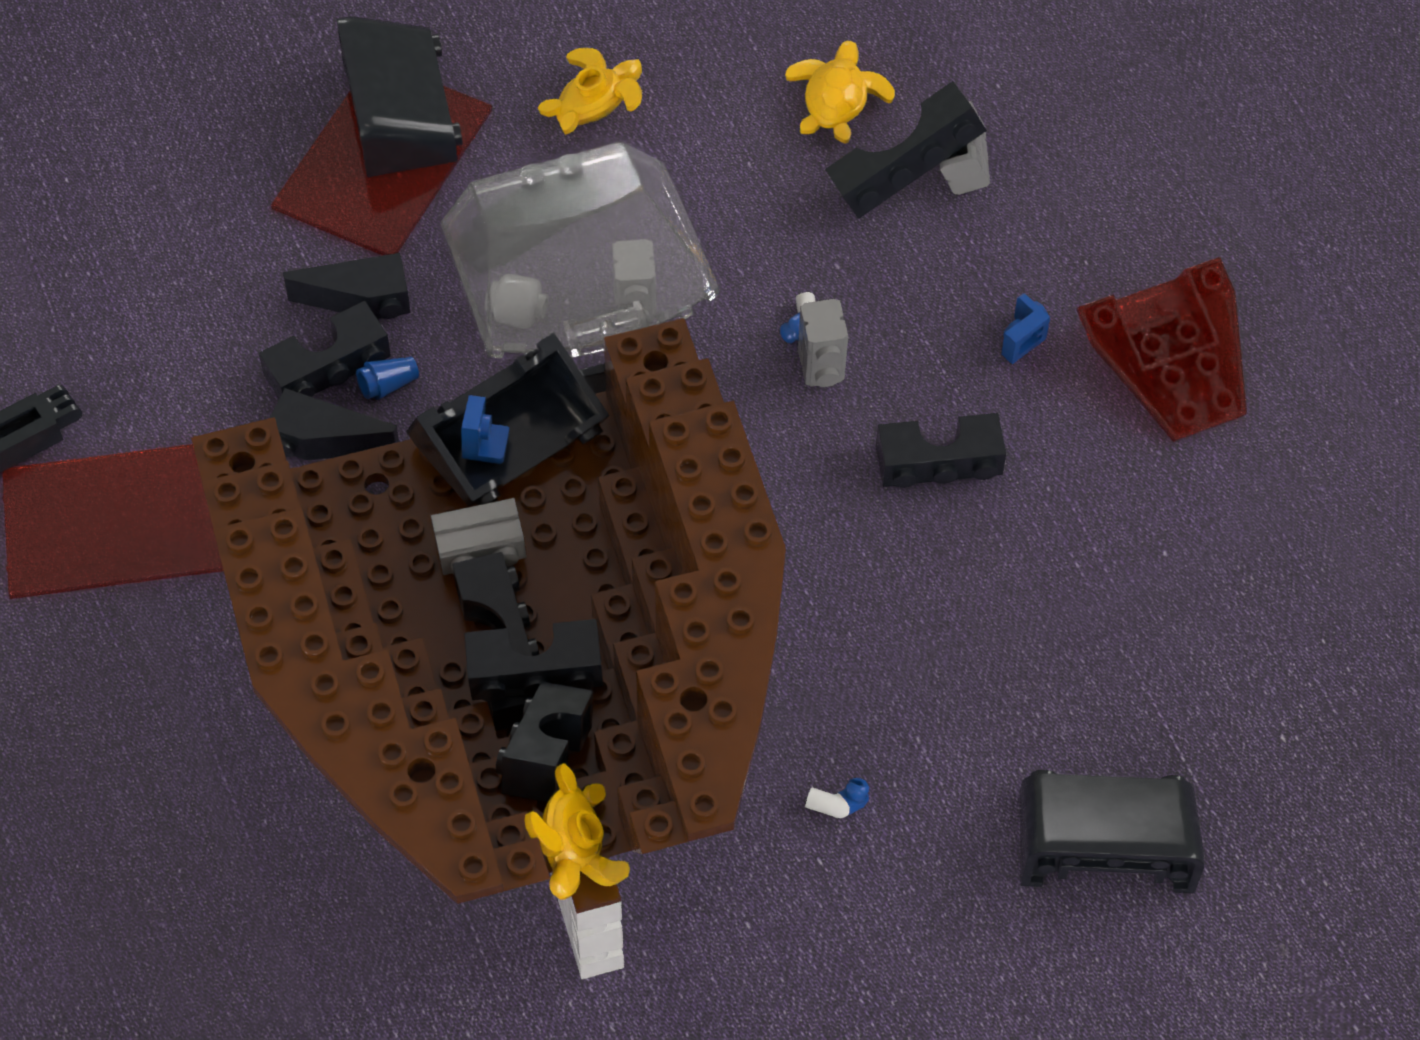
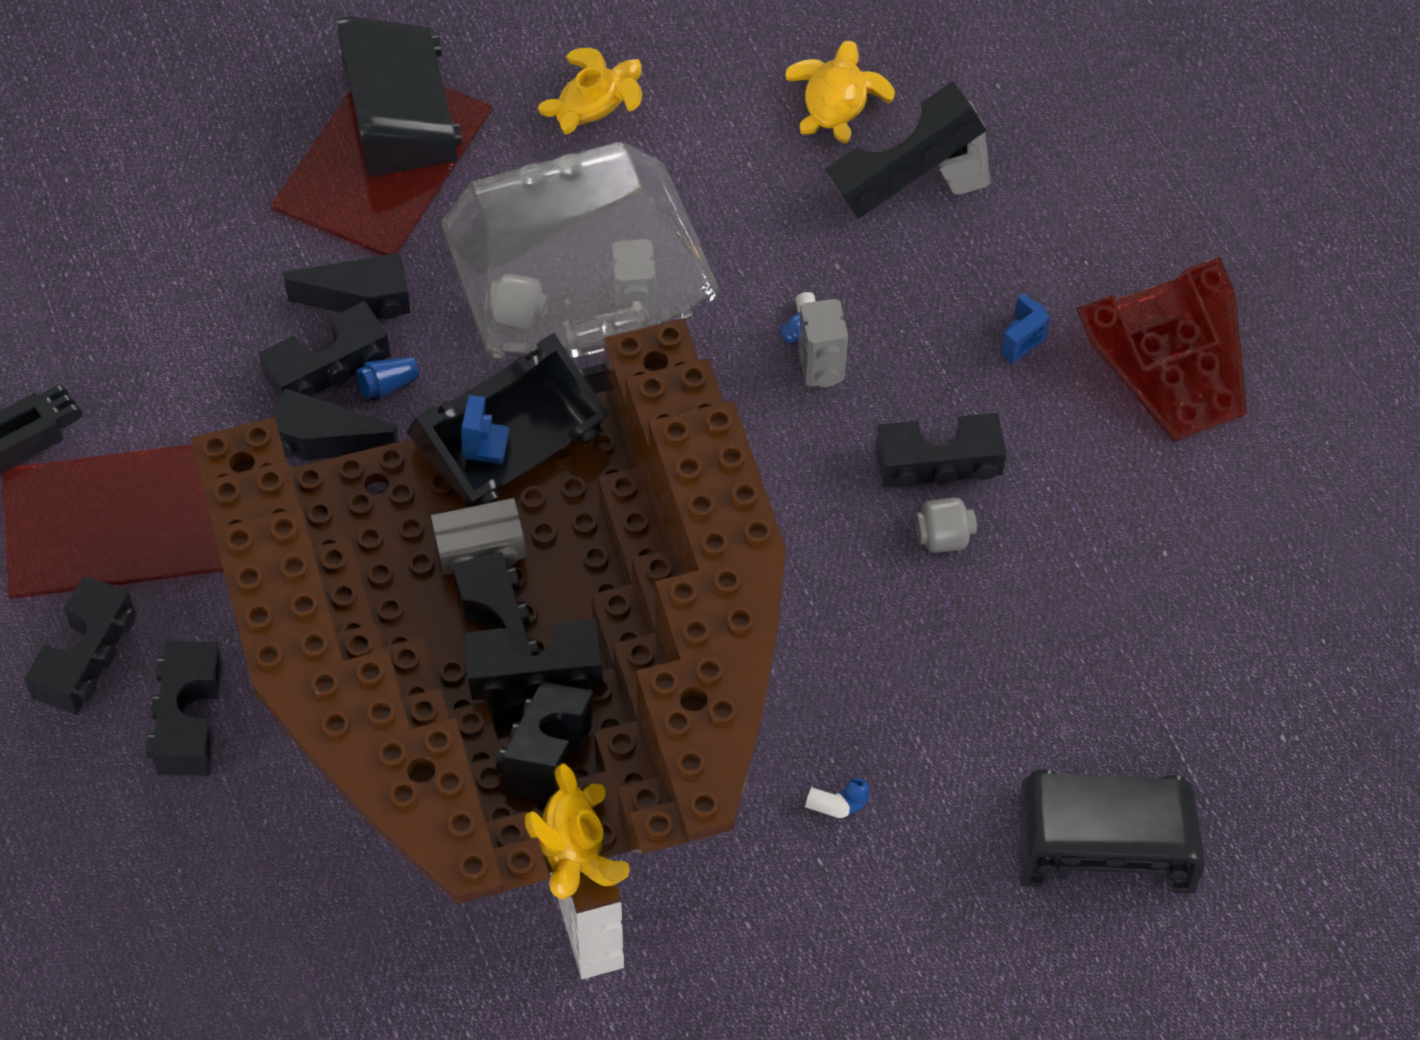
none -> black arch [24,575,136,715]
none -> black arch [146,641,223,776]
none -> light grey head [915,497,977,553]

